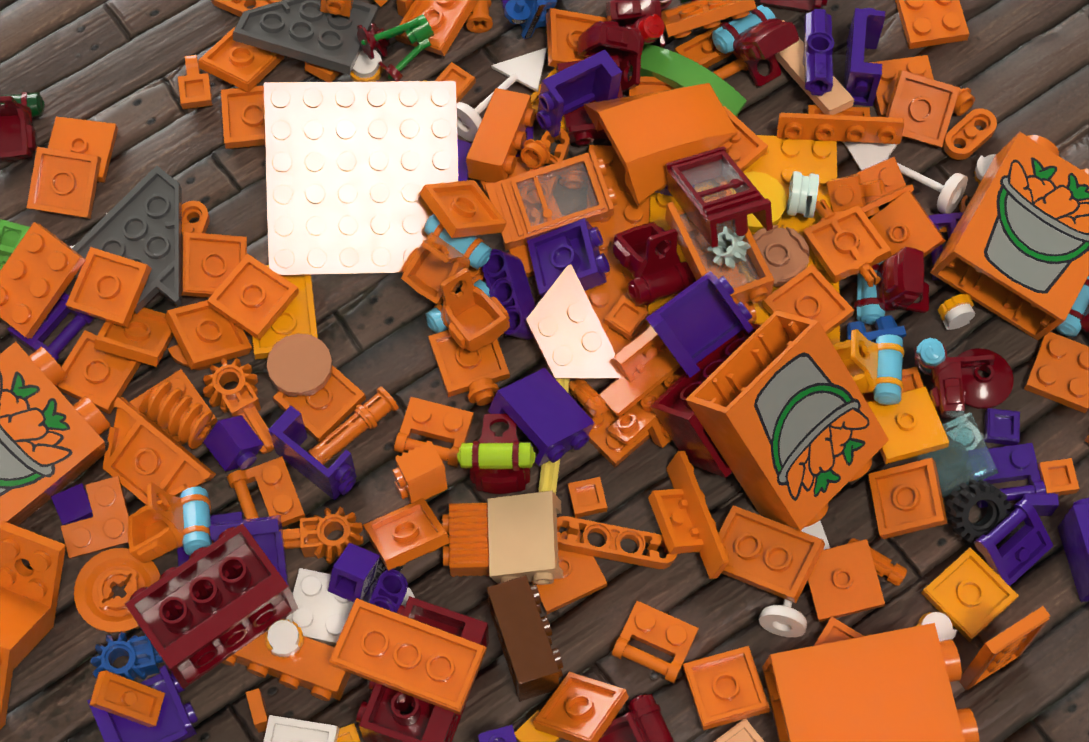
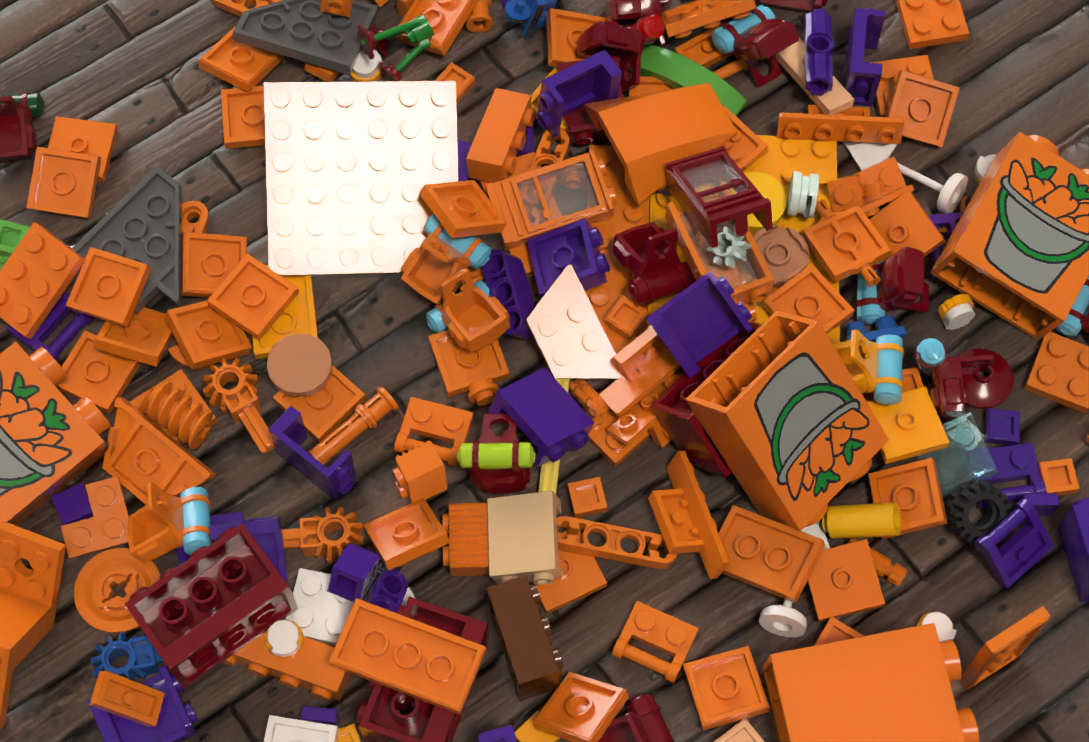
orange plate [178,55,213,109] -> none
dark purple brick [203,415,264,472] -> none
orange plate [227,456,306,527] -> none
orange tile [246,688,269,733] -> none
white piece [456,48,547,142] -> none
orange plate [521,139,551,169] -> none
light orange plate [921,547,1019,642] -> none
orange plate [943,108,997,160] -> none
orange plate [953,88,975,116] -> none
none -> dark purple tile [301,706,340,727]
none -> yellow brick [822,502,901,539]

